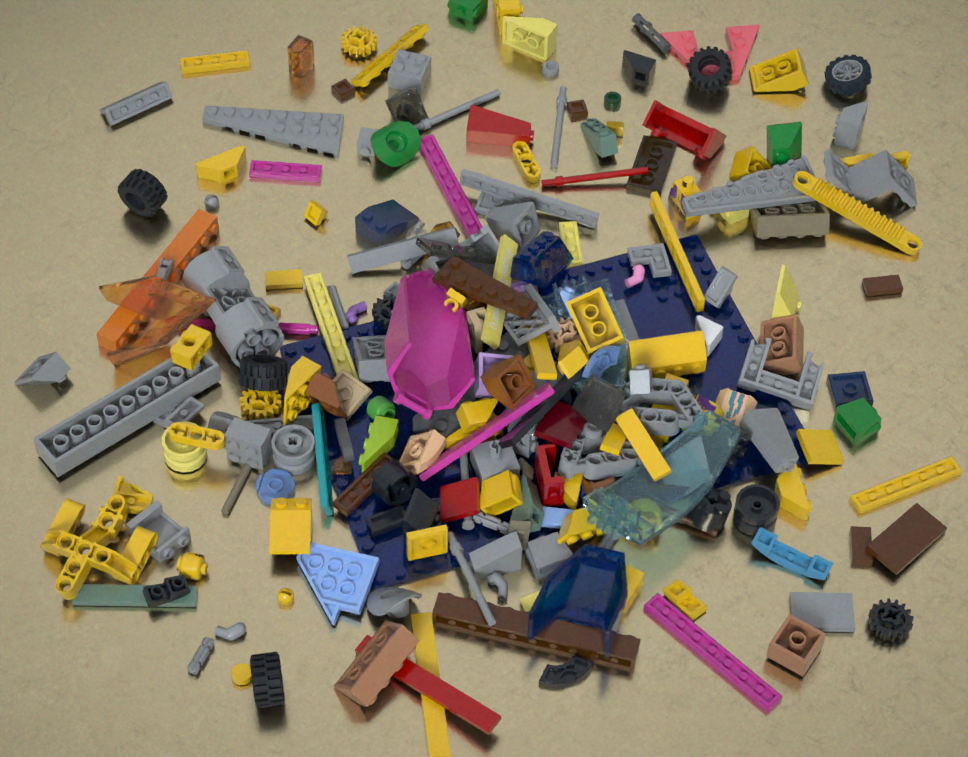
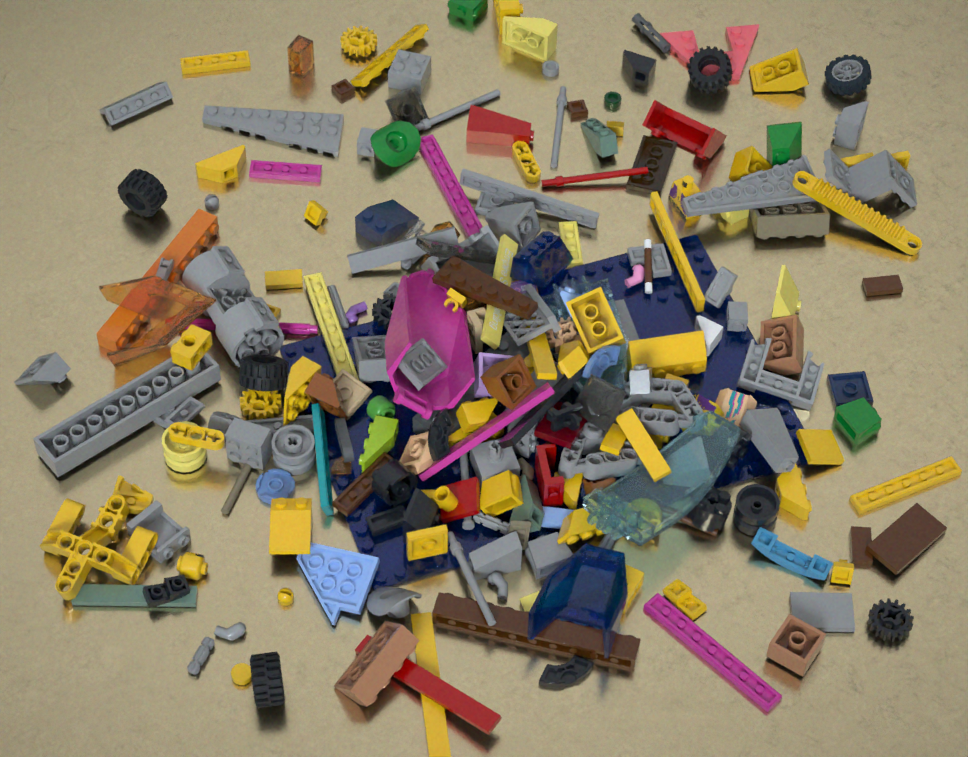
none -> light grey tile [398,338,448,391]
none -> yellow piece [421,486,458,512]
none -> black tile [428,408,455,462]
none -> black hips [546,402,583,432]
none -> reddish brown bar [644,239,652,294]
none -> light grey brick [726,301,748,332]
none -> yellow tile [831,559,854,585]

